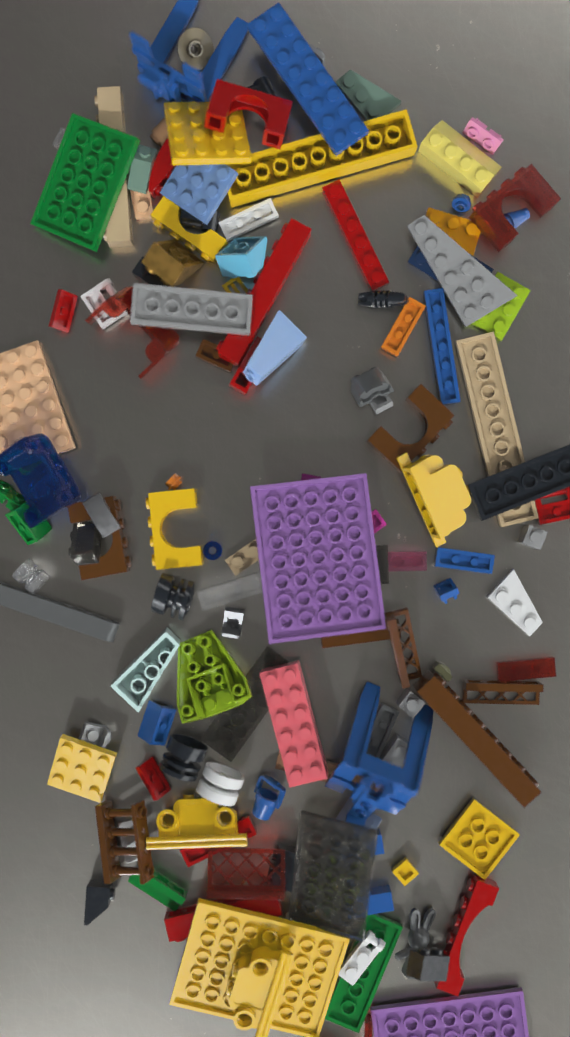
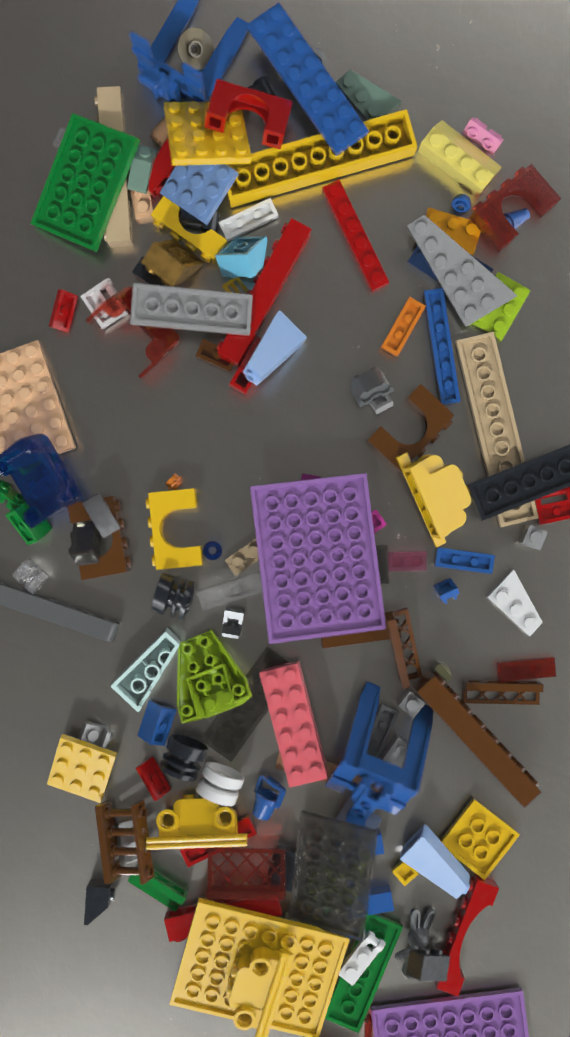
black hinge [358,290,409,308] -> none
none -> light blue slope [400,824,470,899]

